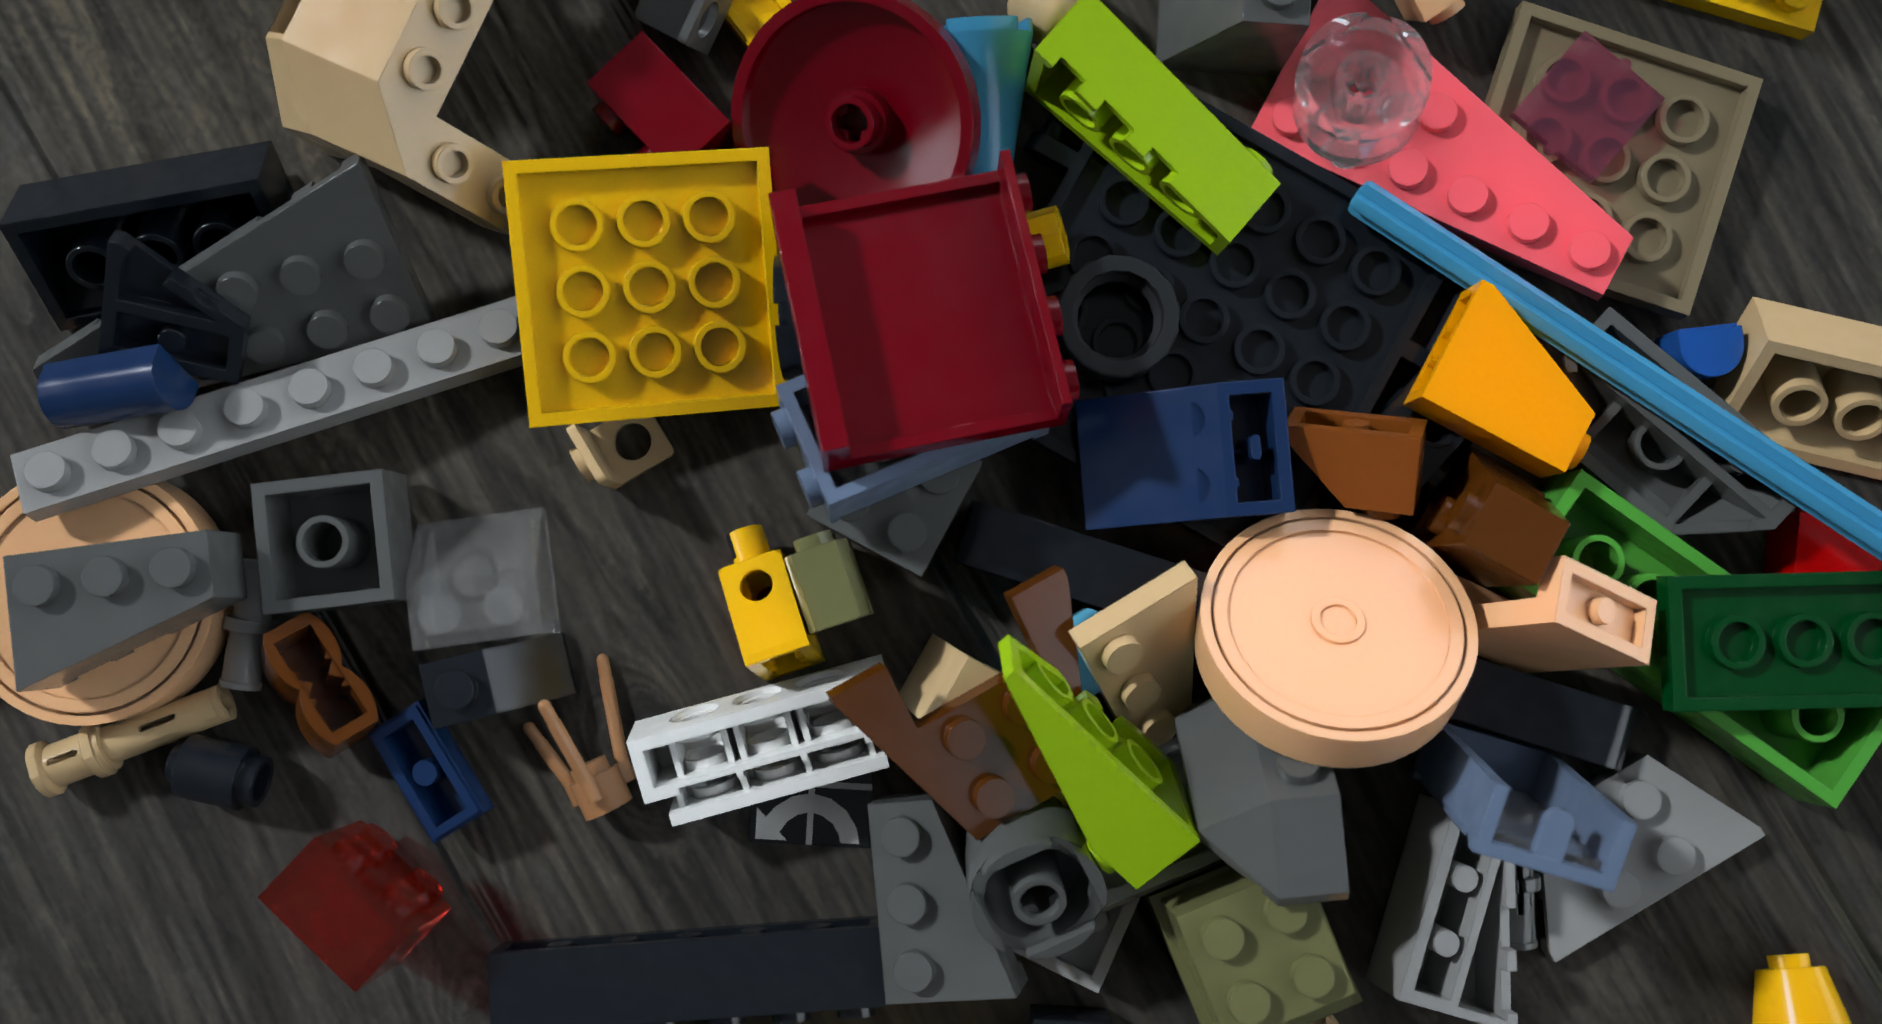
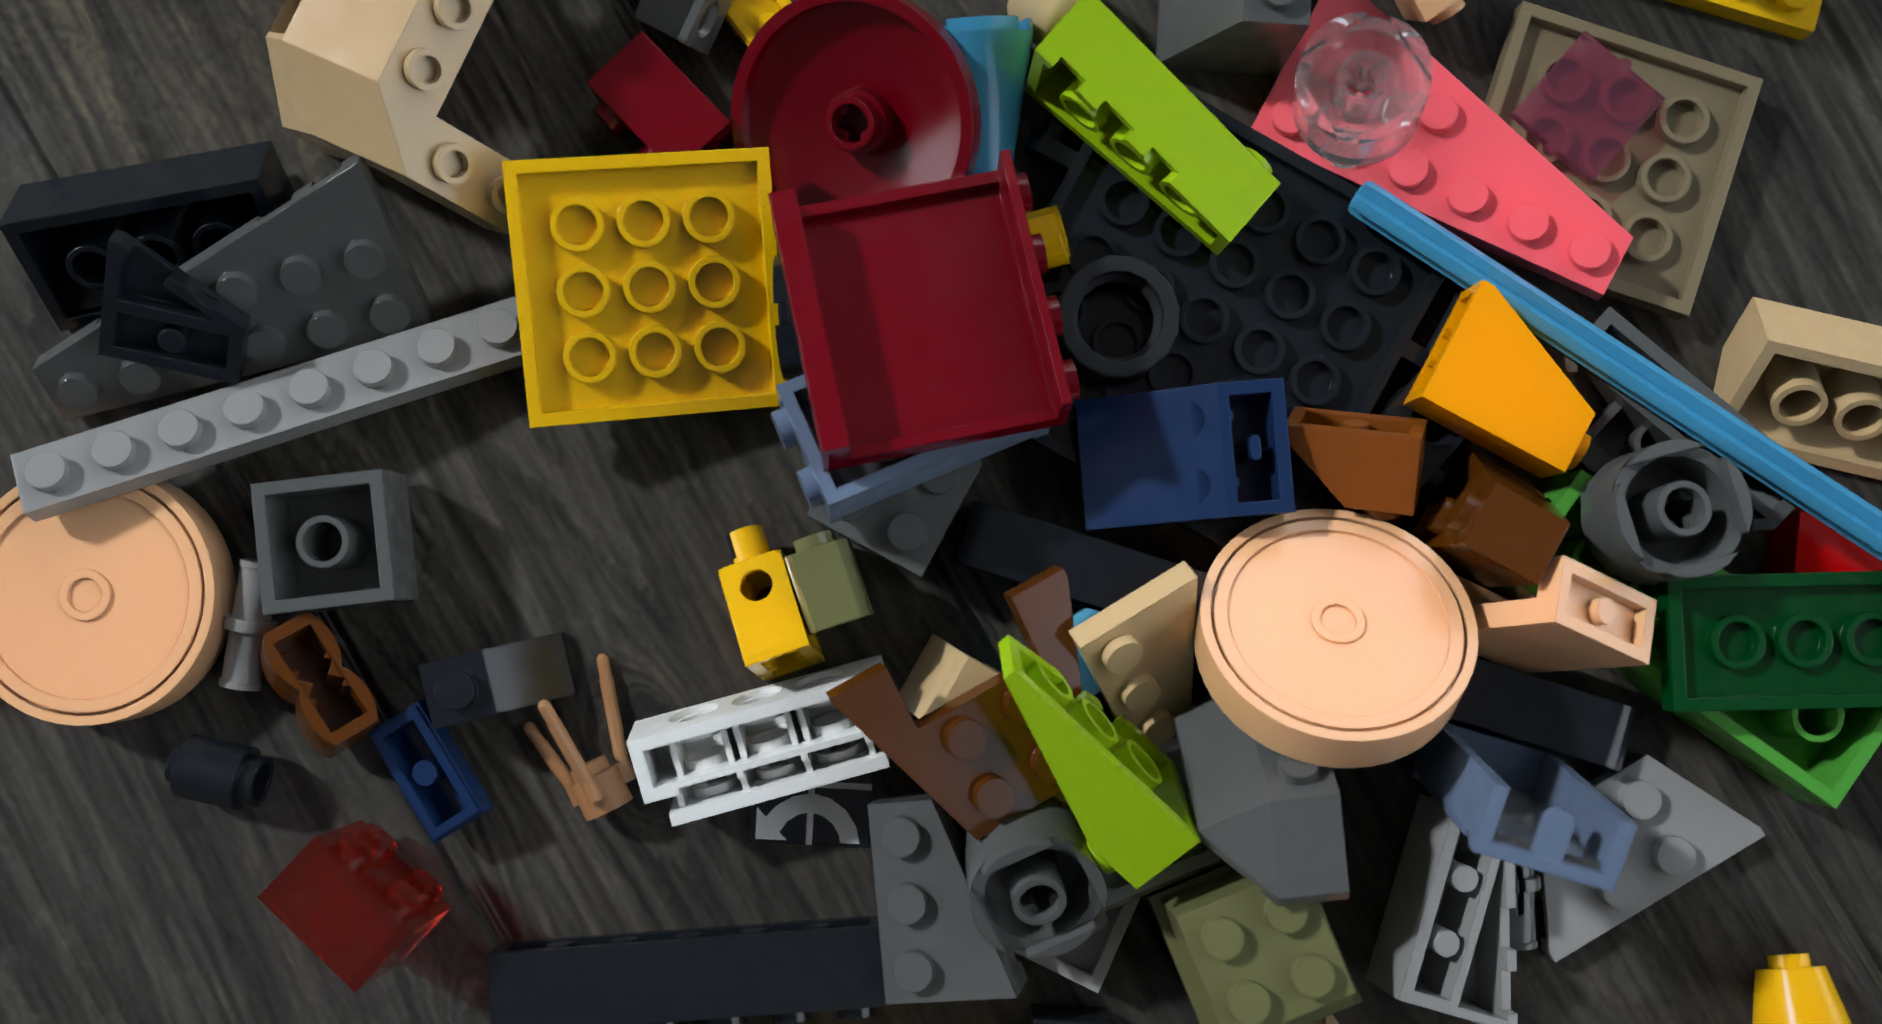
dark grey wedge [3,530,247,692] -> none
tan pin [25,684,237,798] -> none
dark blue brick [37,344,199,429] -> none
clear slope [405,507,561,651] -> none
tan bracket [566,417,675,490] -> none
blue brick [1653,323,1744,381] -> none
none -> dark grey brick [1580,439,1753,584]

